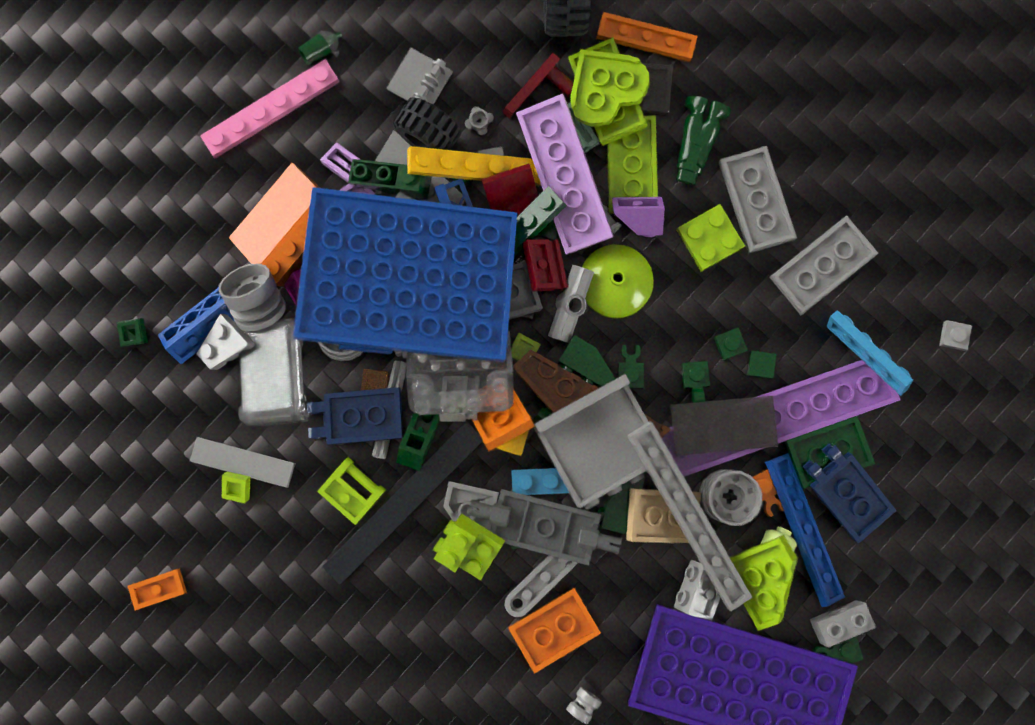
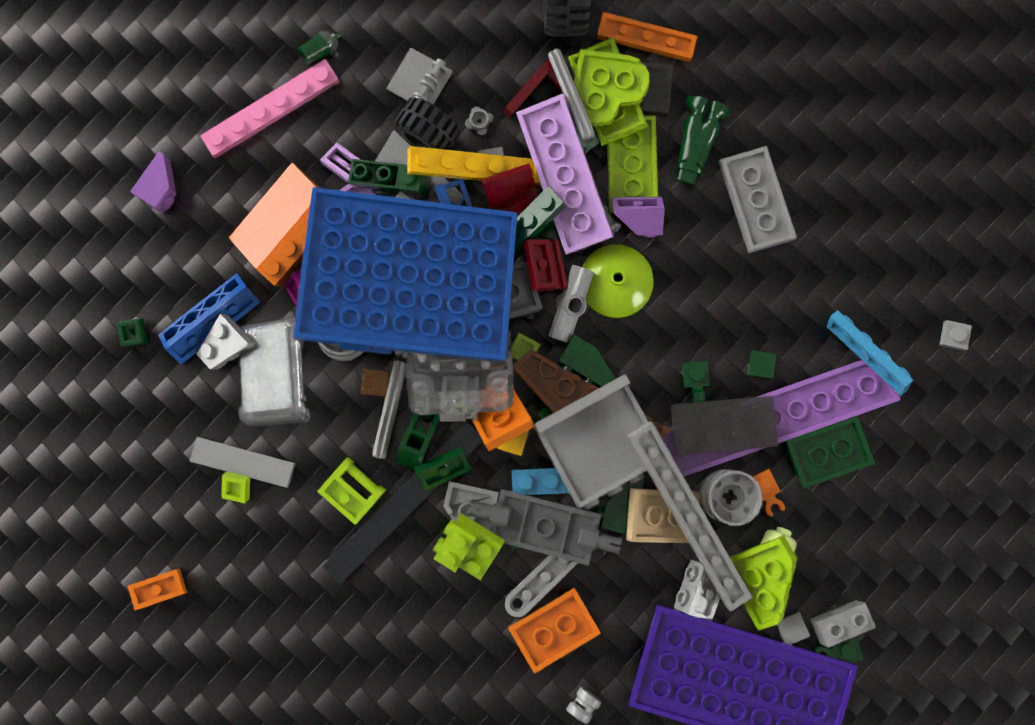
light grey wheel [218,263,286,331] -> none
dark blue tile [307,387,404,445] -> none
dark green plate [618,345,644,389] -> none
lime plate [677,204,745,272] -> none
dark green plate [714,328,748,361] -> none
blue tile [765,453,845,607] -> none
light grey tile [769,215,878,315] -> none
dark blue tile [803,443,896,544] -> none
none -> medium lavender slope [130,151,176,214]
none -> dark green plate [414,446,472,491]
none -> light grey axle [548,49,595,141]
none -> light grey tile [776,611,810,644]

